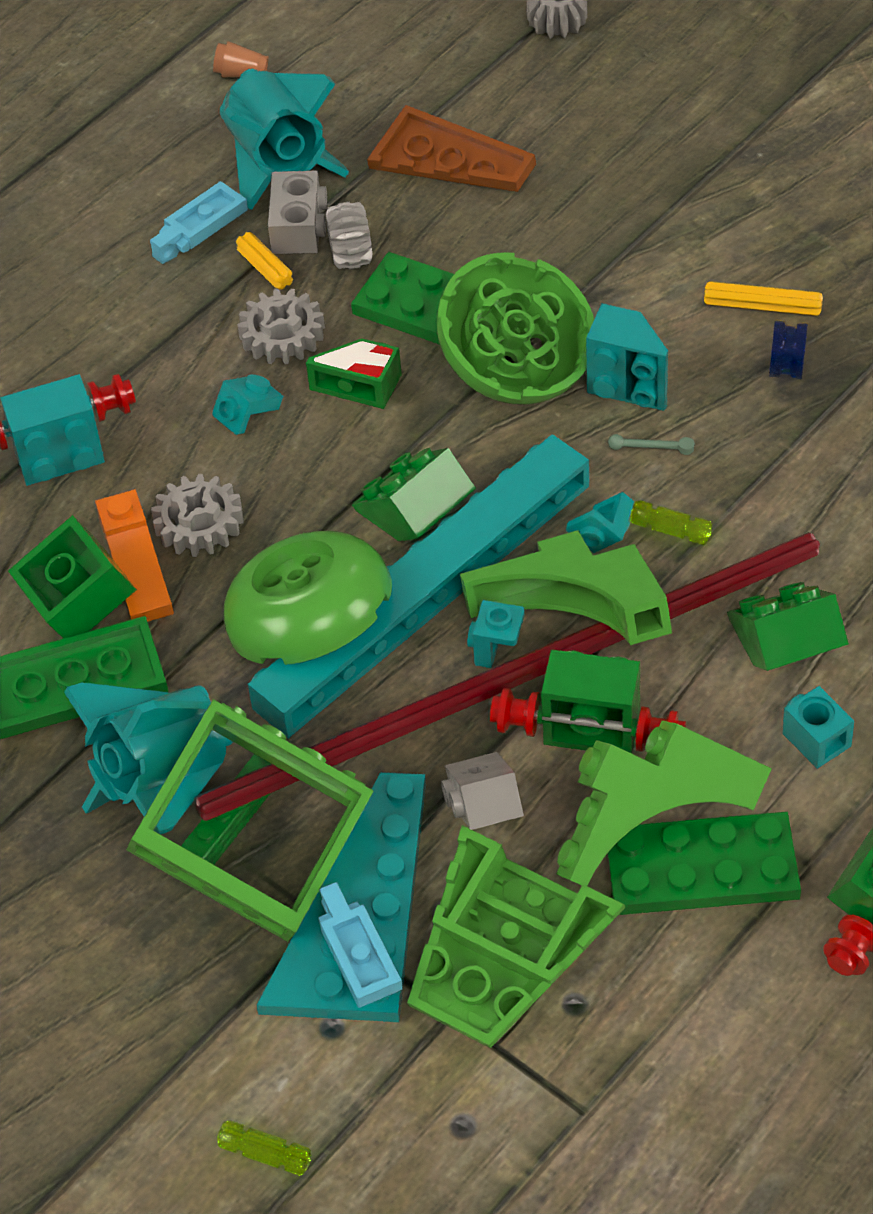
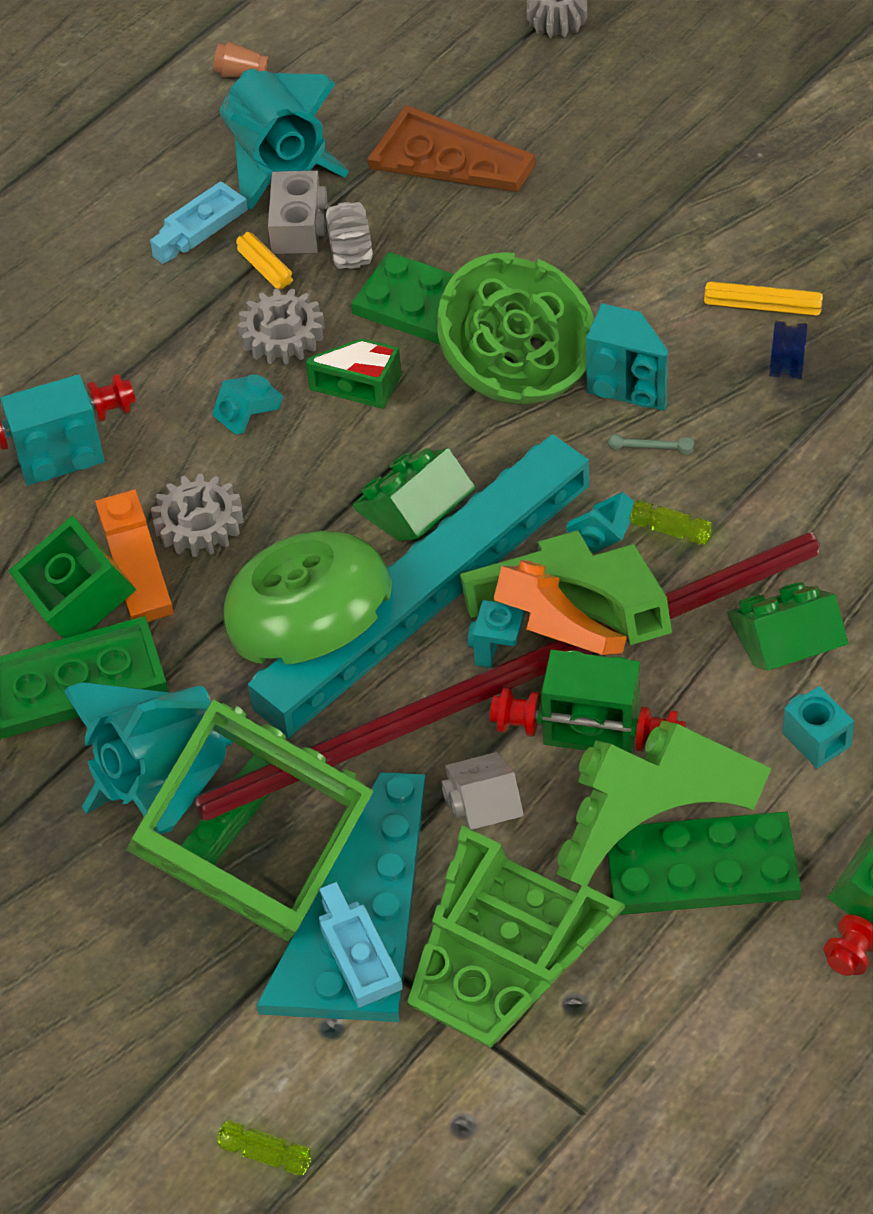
none -> orange slope [493,560,627,655]

